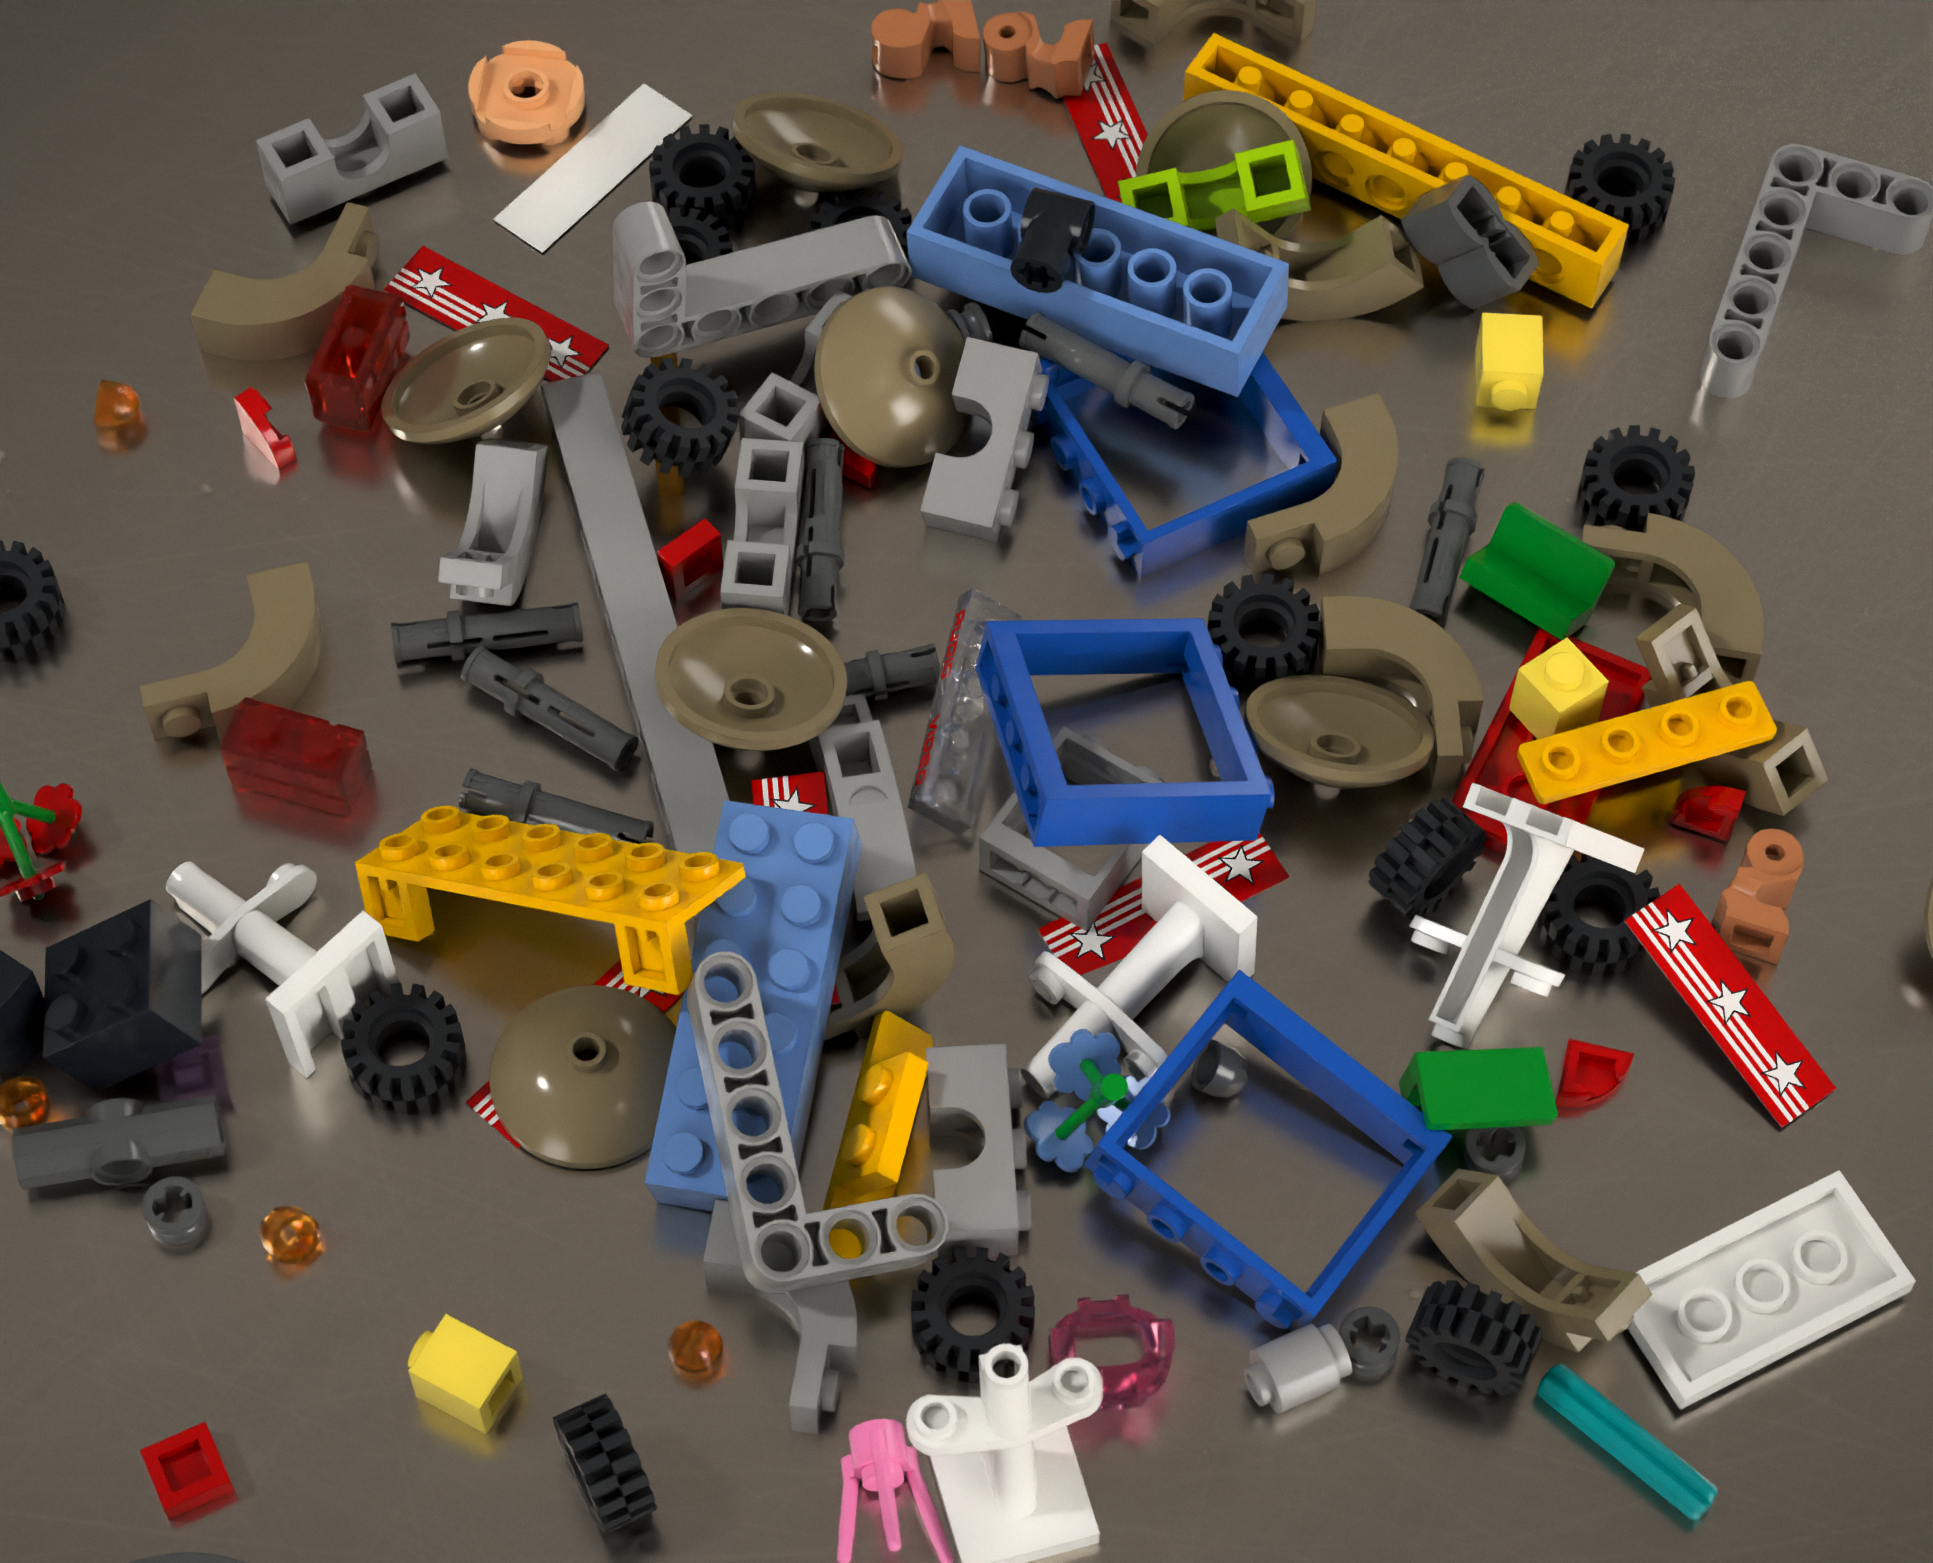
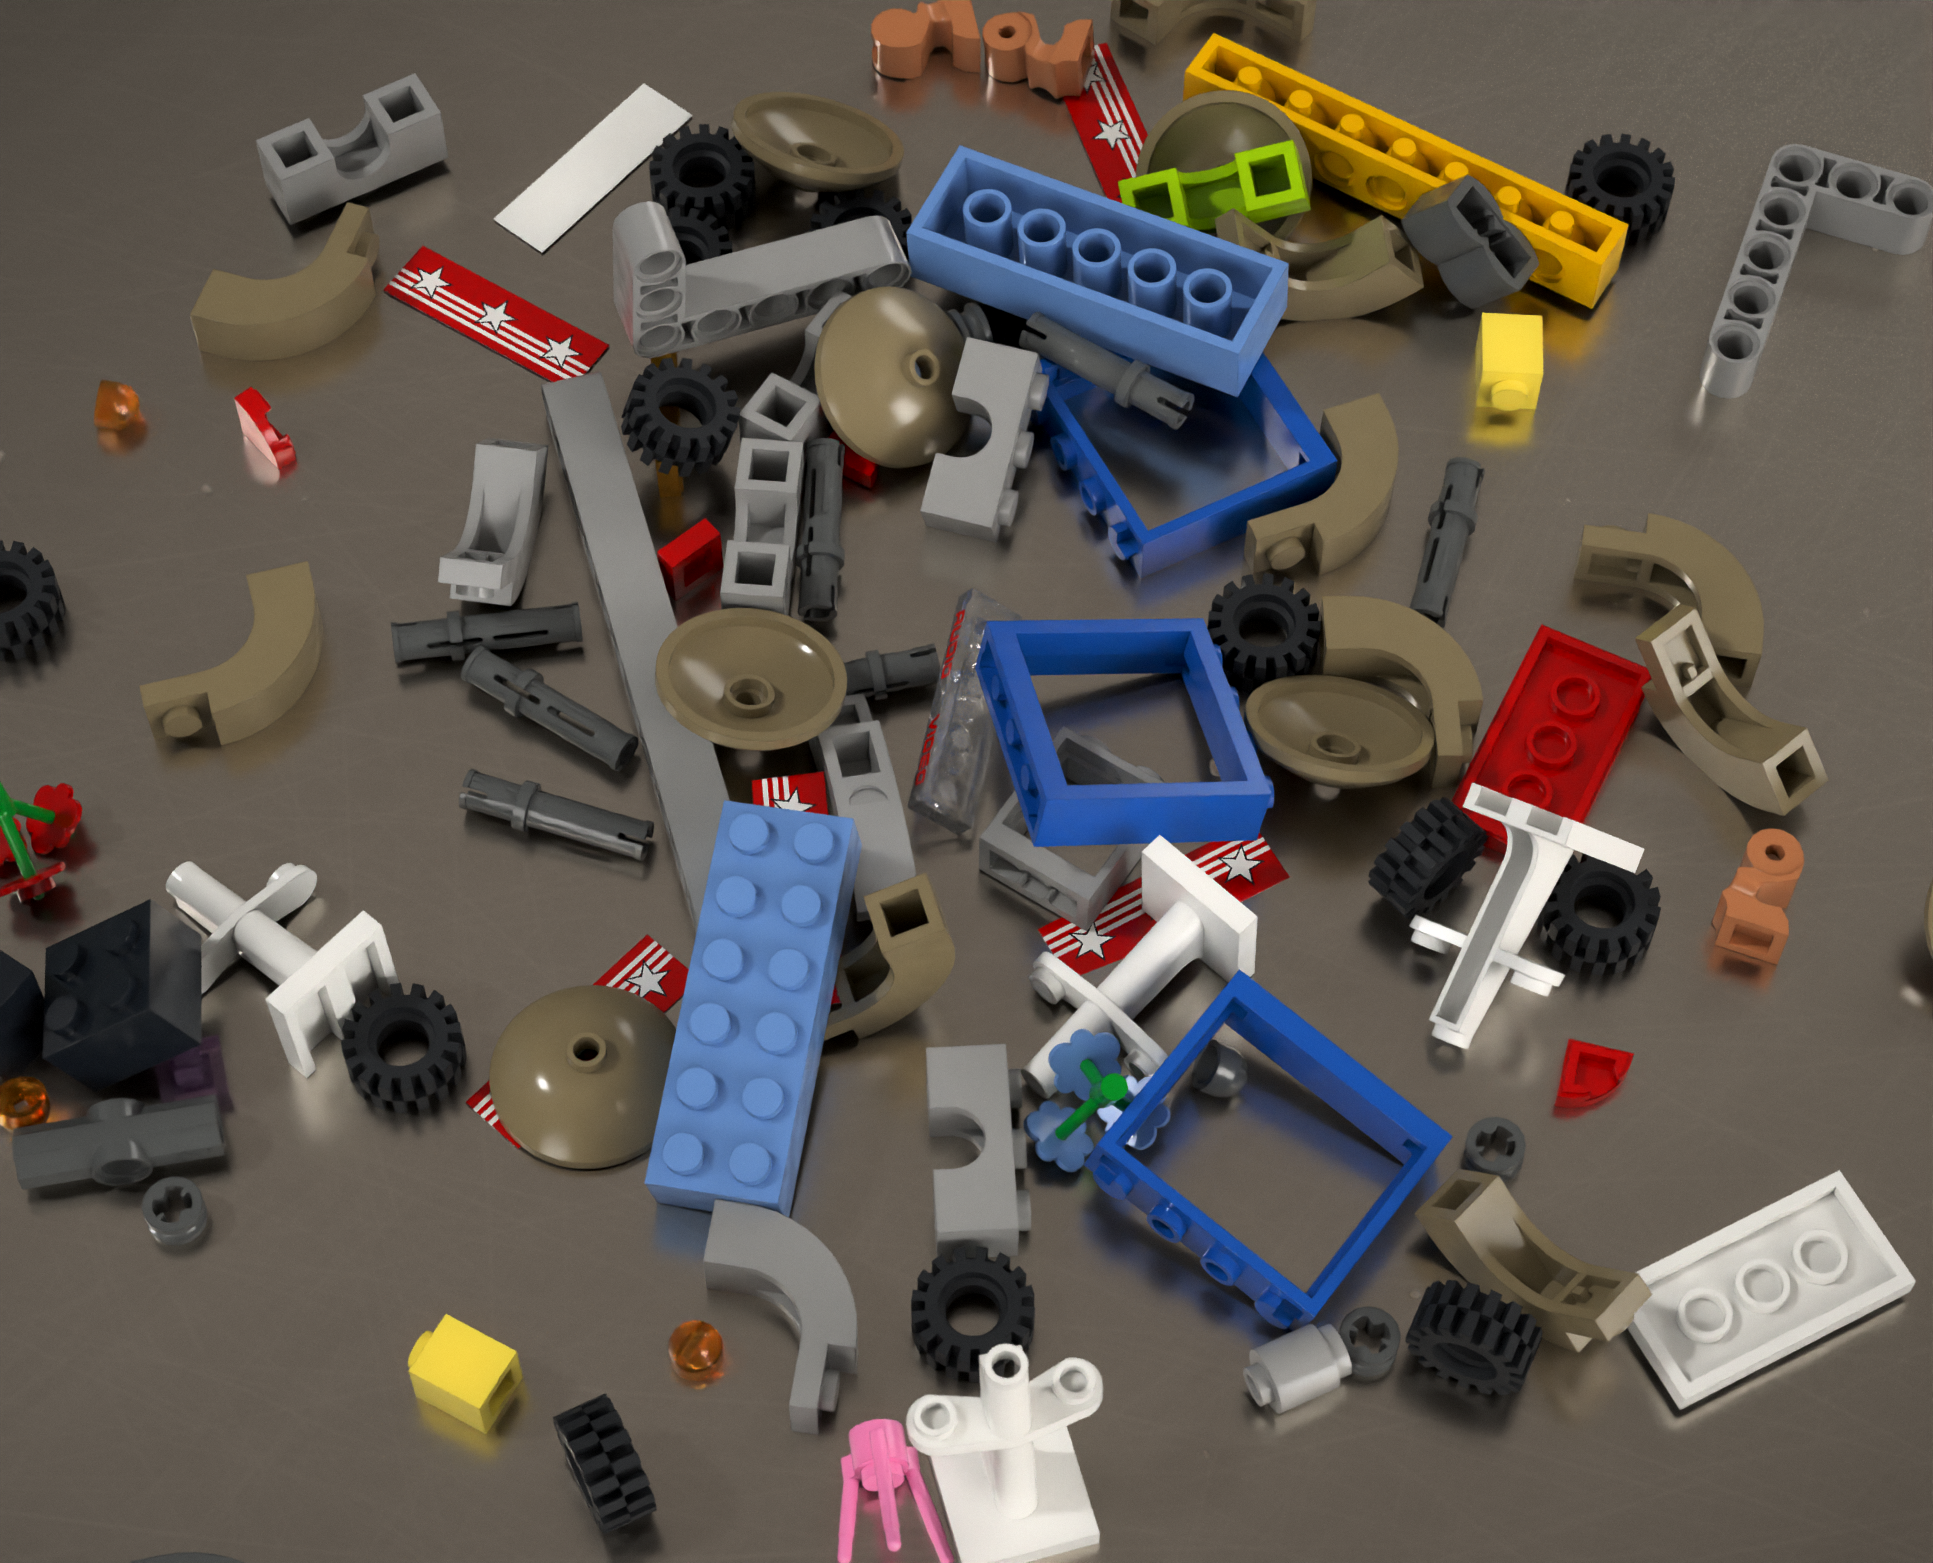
red tile [140,1422,235,1520] -> none
clear red brick [220,697,372,817] -> none
clear orange hinge [259,1205,320,1265] -> none
clear red brick [305,285,410,432] -> none
yellow bracket [355,806,746,995] -> none
dark tan dish [381,318,551,444] -> none
light nougat plate [468,40,585,145] -> none
light grey beam [687,951,948,1293] -> none
yellow bracket [822,1010,934,1259] -> none
black piece [1010,187,1096,293] -> none
clear pink helmet [1048,1294,1175,1411] -> none
green panel [1398,1047,1558,1131] -> none
green panel [1459,502,1615,640] -> none
light yellow brick [1509,637,1609,739] -> none
yellow bracket [1517,681,1777,804] -> none
teal axle [1537,1363,1718,1520] -> none
black tyre [1578,425,1695,533] -> none
red sticker [1624,883,1837,1128] -> none
red tile [1668,786,1746,841] -> none

